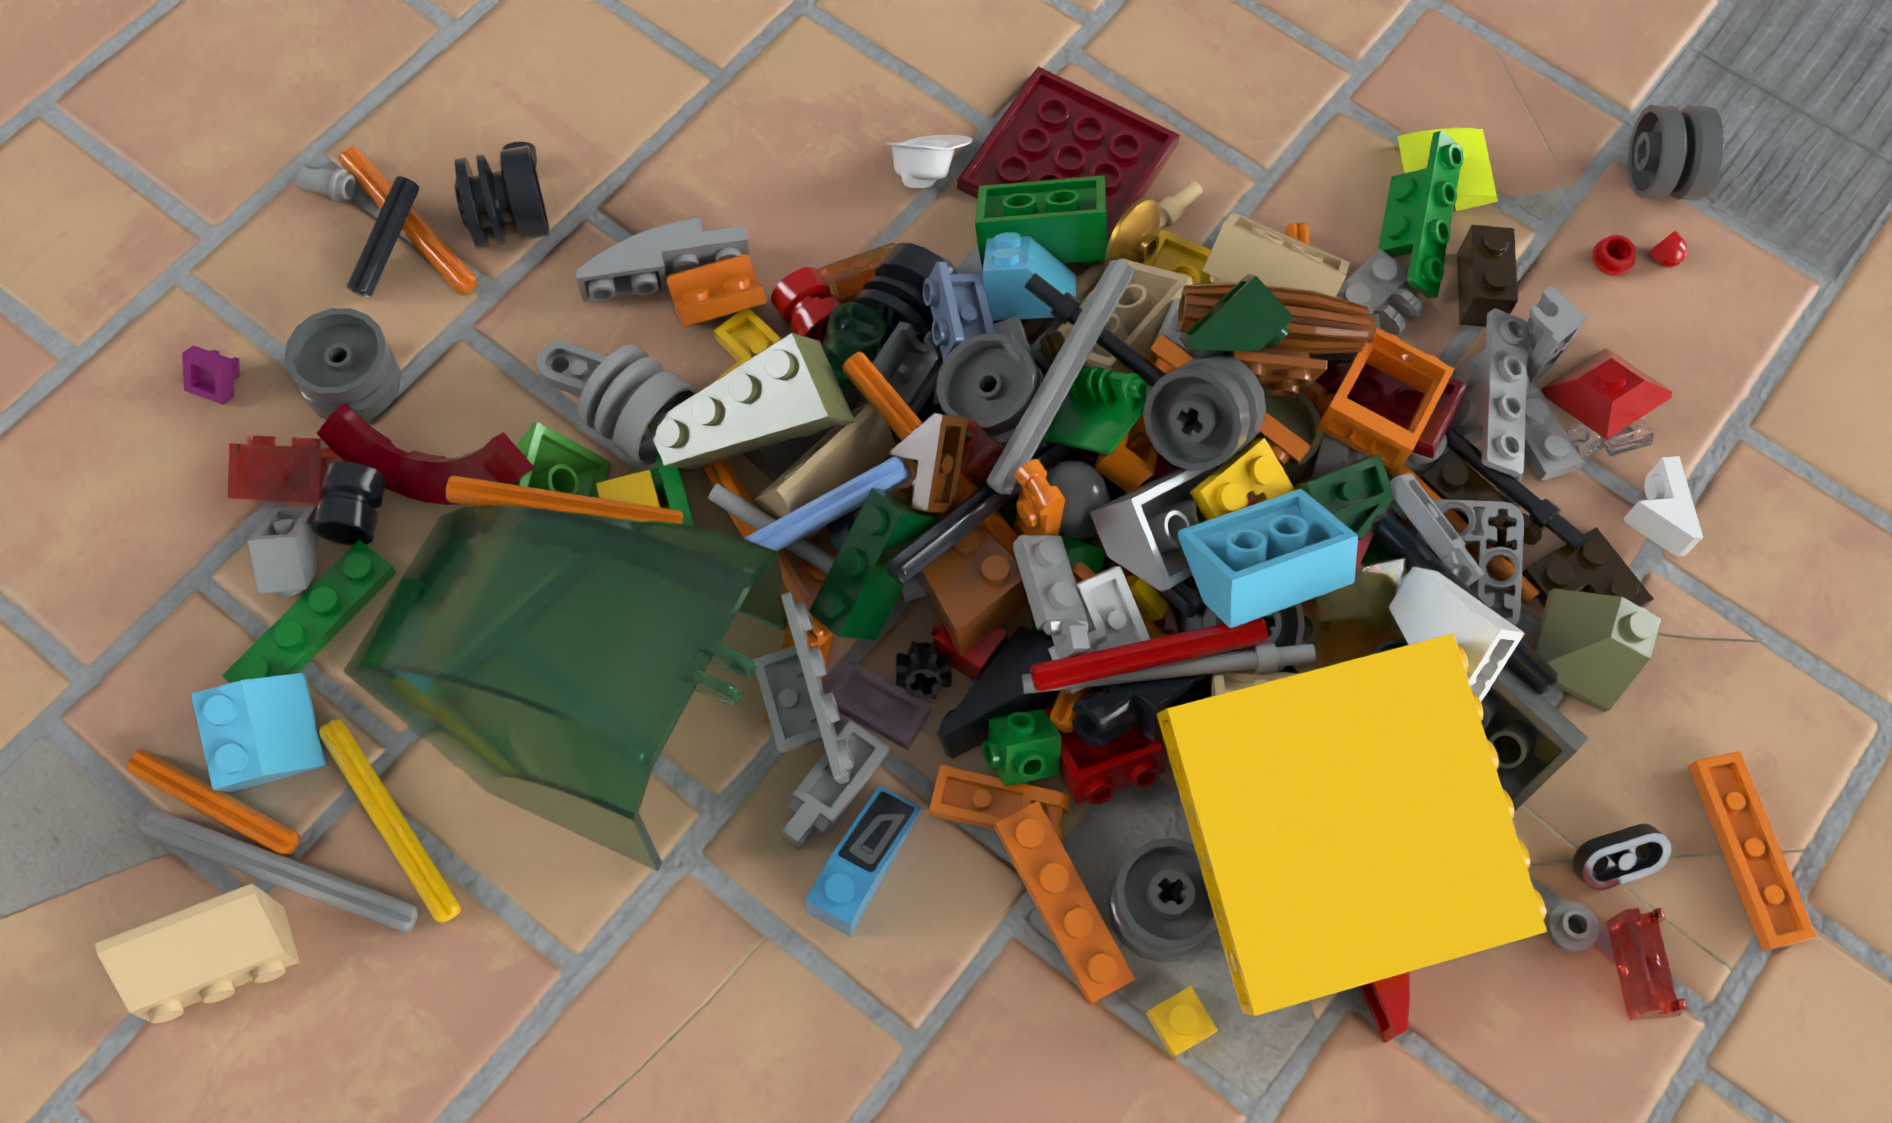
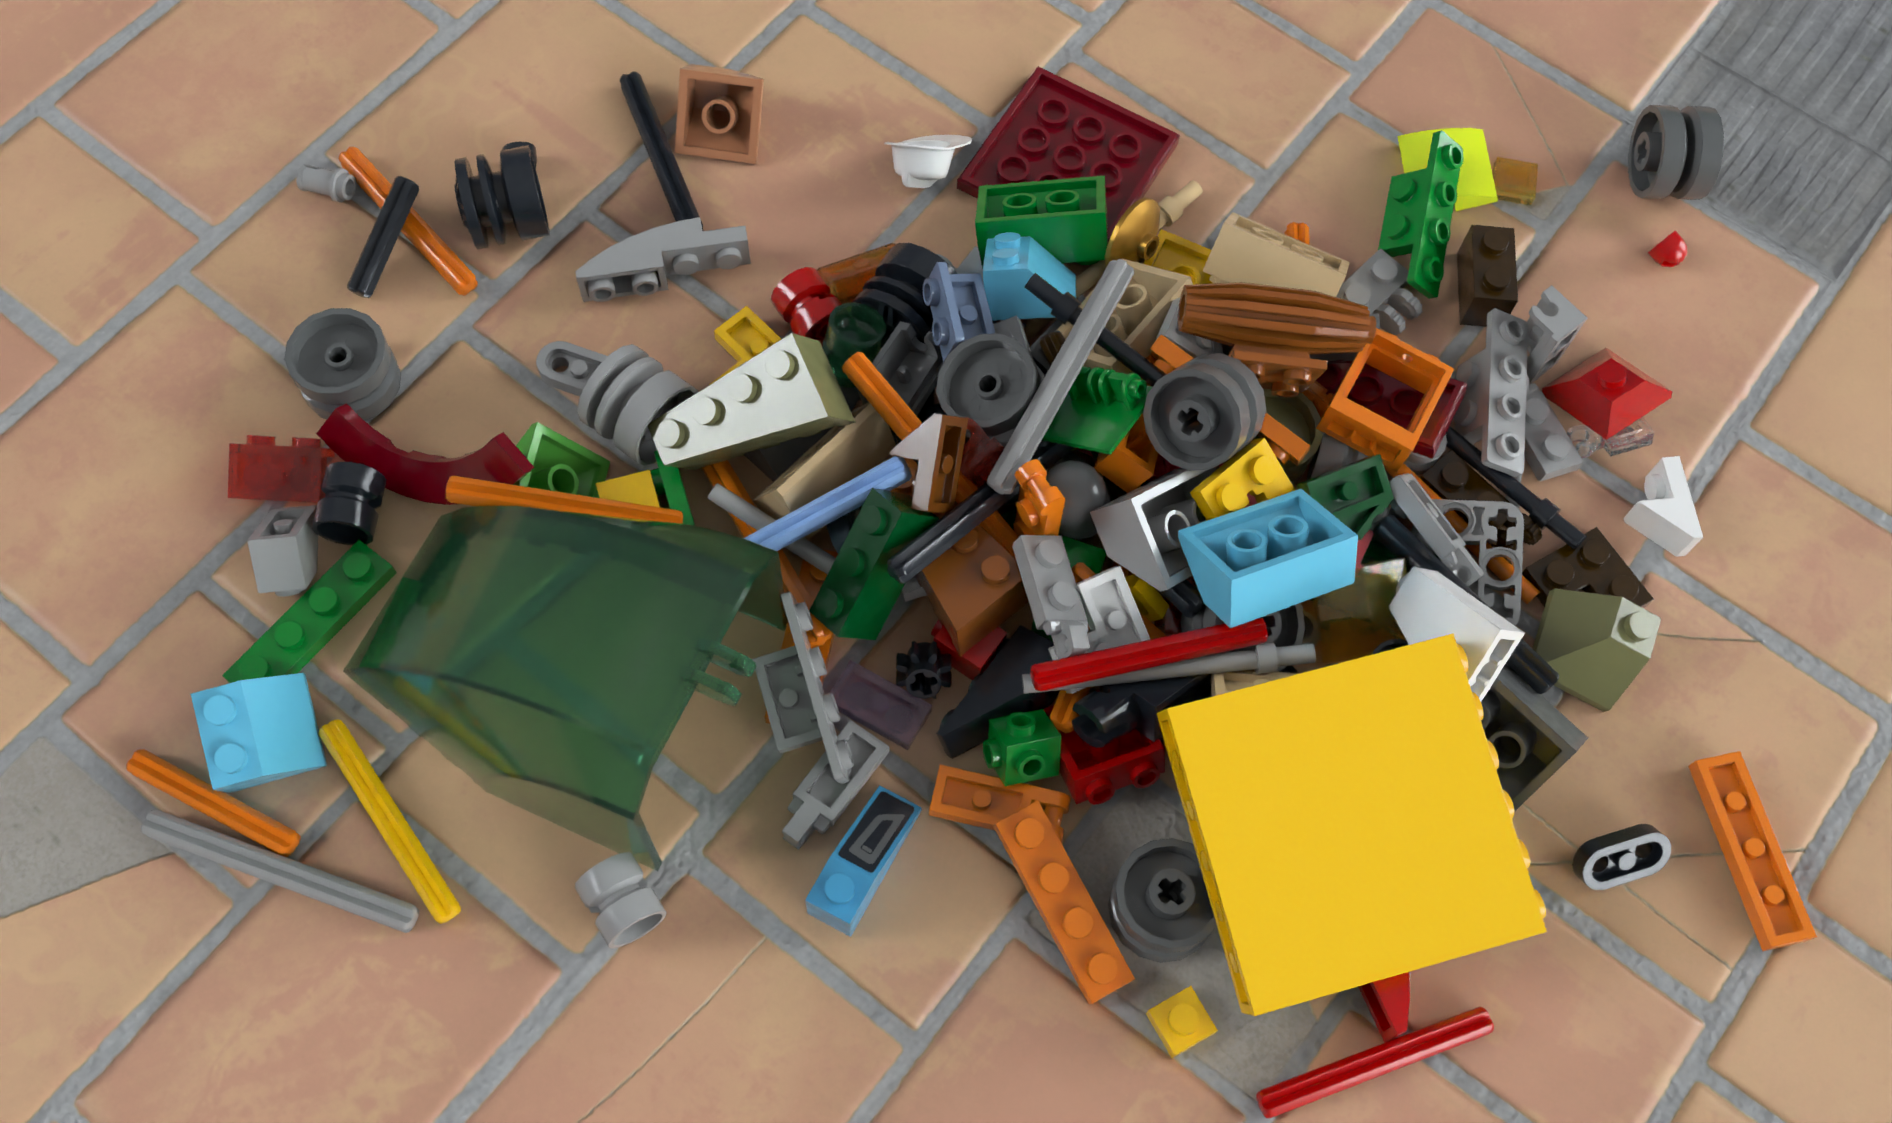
tan slope [94,883,300,1023] -> none
magenta tile [182,345,240,405] -> none
orange bracket [666,254,767,327] -> none
dark green slope [1179,274,1295,351] -> none
light grey plate [1547,902,1599,952] -> none
red plate [1592,235,1636,276] -> none
clear red hinge [1606,908,1688,1020] -> none
none -> light grey wheel [575,852,667,949]
none -> black axle [619,71,704,231]
none -> nougat slope [675,64,764,164]
none -> red axle [1256,1007,1494,1119]
none -> clear yellow tile [1492,157,1538,206]

